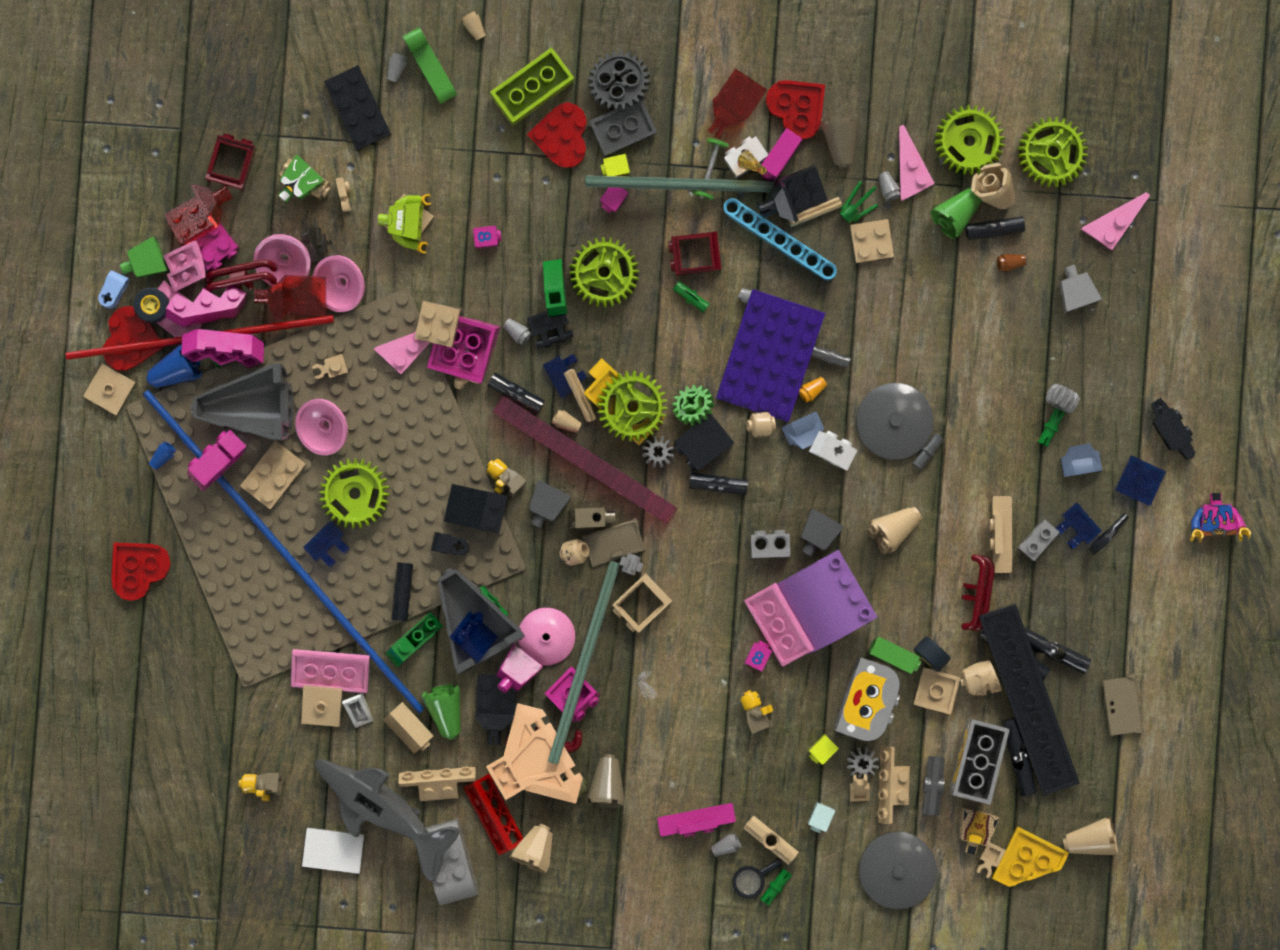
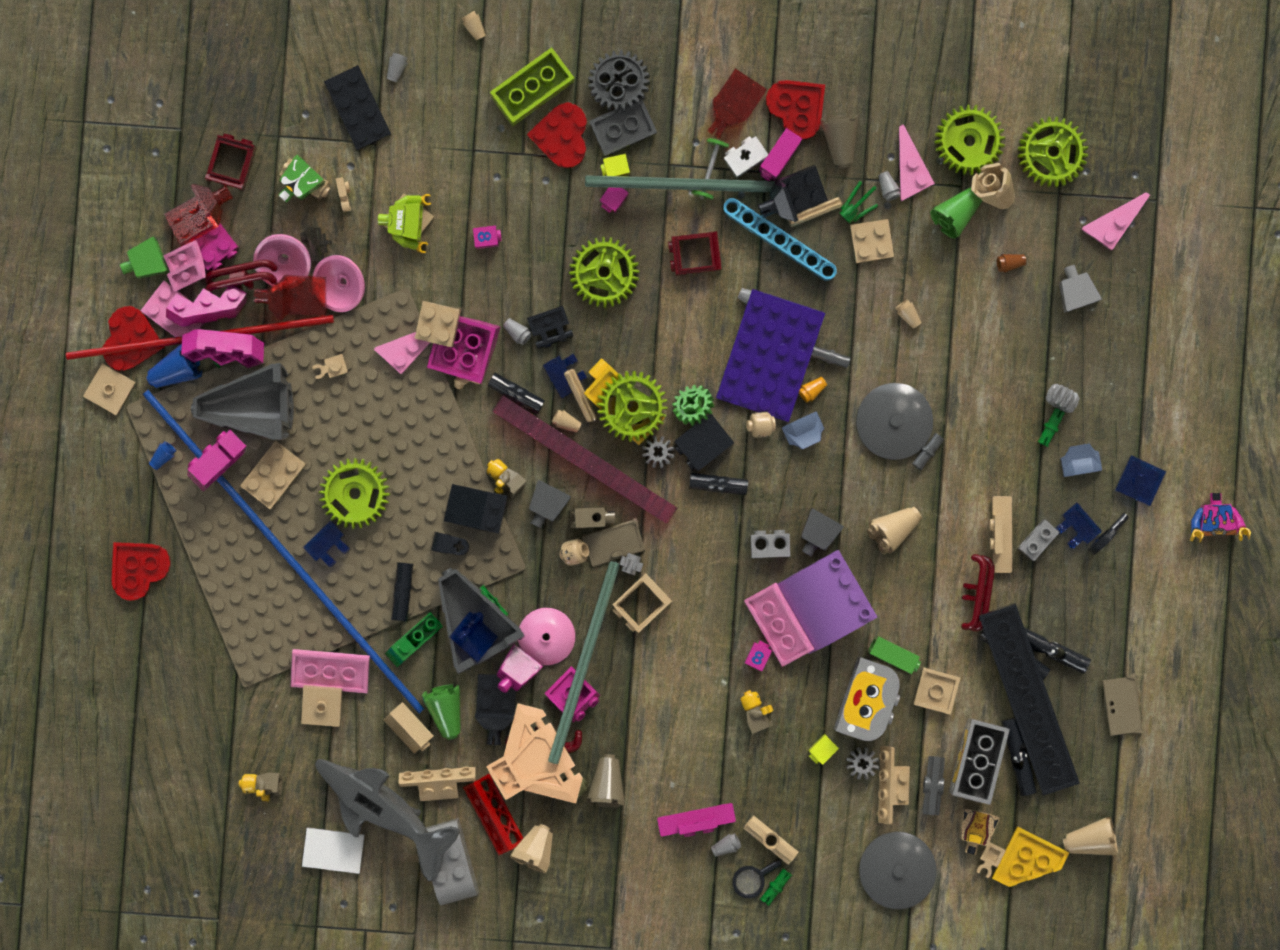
light blue piece [98,270,129,309] -> none
black wheel [133,287,170,323] -> none
bright pink dish [295,399,348,455] -> none
white slope [342,693,373,728] -> none
bright green beam [403,27,457,104] -> none
green slope [543,259,568,316] -> none
clear bracket [636,670,658,700] -> none
green pin [672,280,710,313] -> none
clear yellow cone [737,151,767,175] -> none
light aqua brick [808,802,835,833] -> none
white brick [809,431,857,470] -> none
tan plate [850,774,870,802] -> none
black wheel [914,636,951,672] -> none
tan helmet [960,660,1002,696] -> none
black axle [965,216,1025,240] -> none
black hinge [1150,398,1196,460] -> none
none -> tan cone [896,299,922,329]

